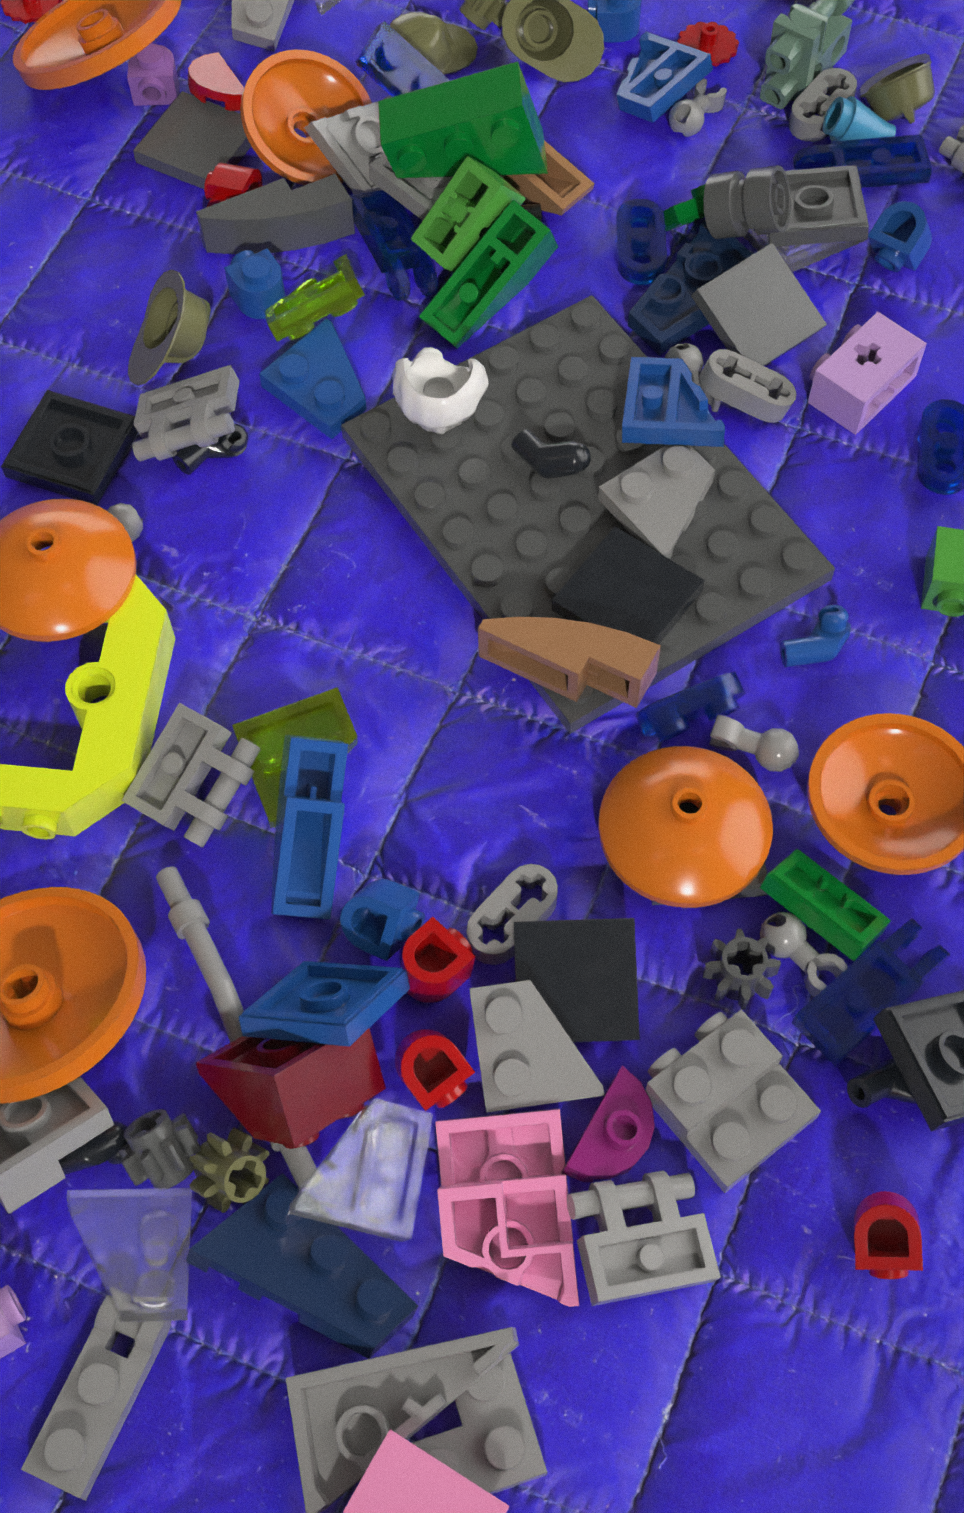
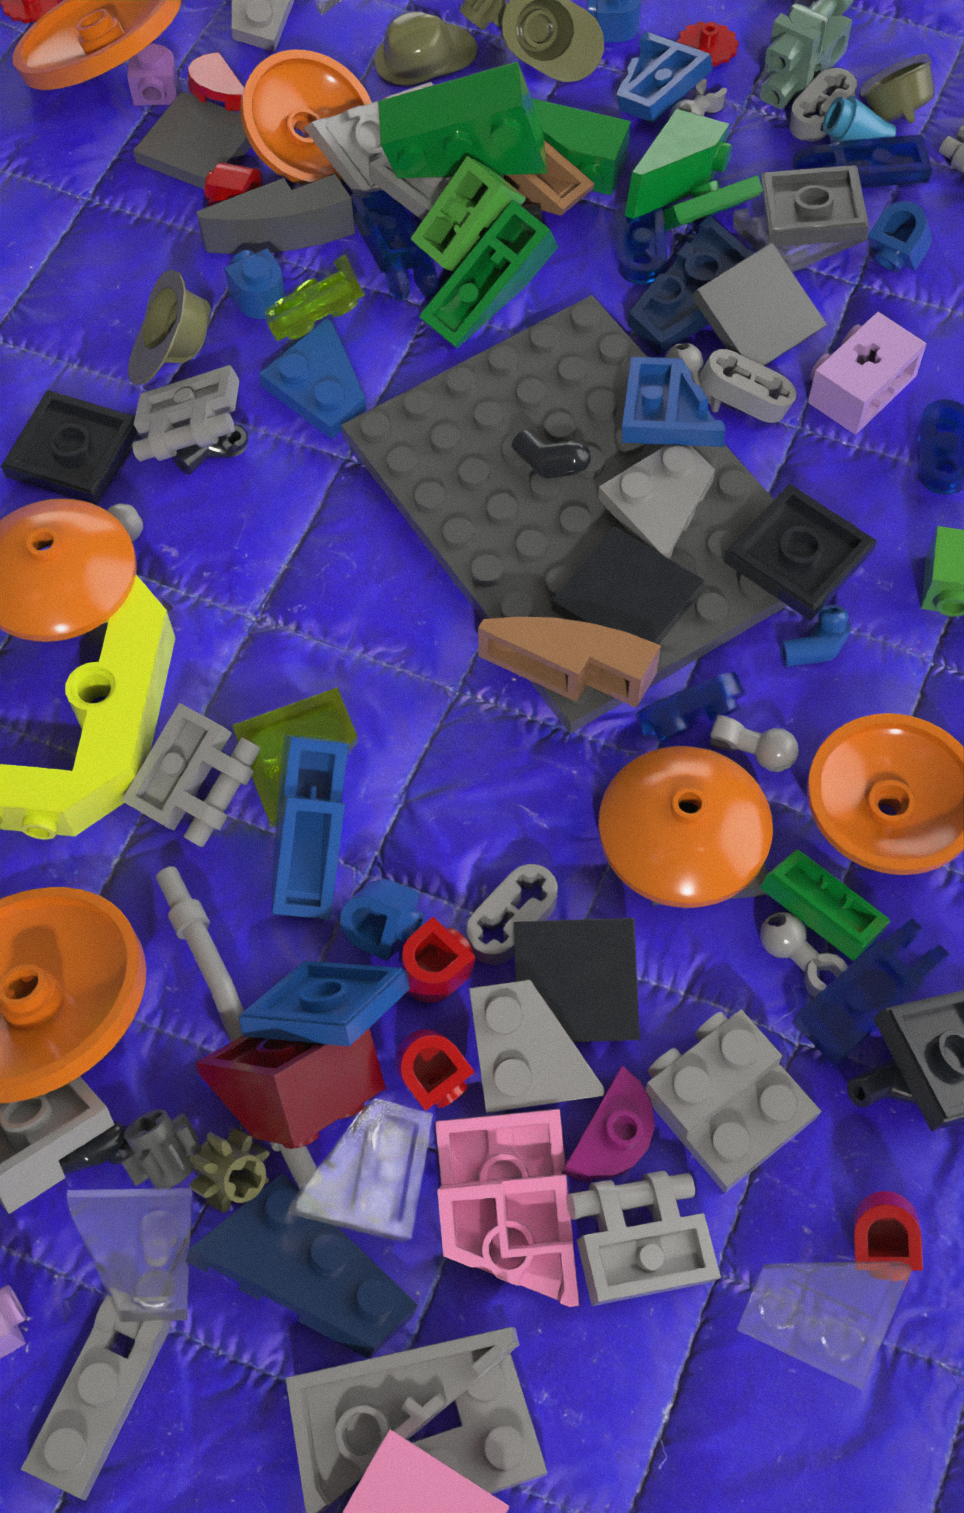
clear blue hinge [355,21,450,97] -> none
white hair [392,347,489,434] -> none
dark grey wheel [703,165,791,239] -> none
dark grey gear [703,929,781,1010] -> none
none -> green slope [531,98,631,196]
none -> green slope [625,109,732,219]
none -> black tile [723,484,877,621]
none -> clear wing [737,1261,912,1390]

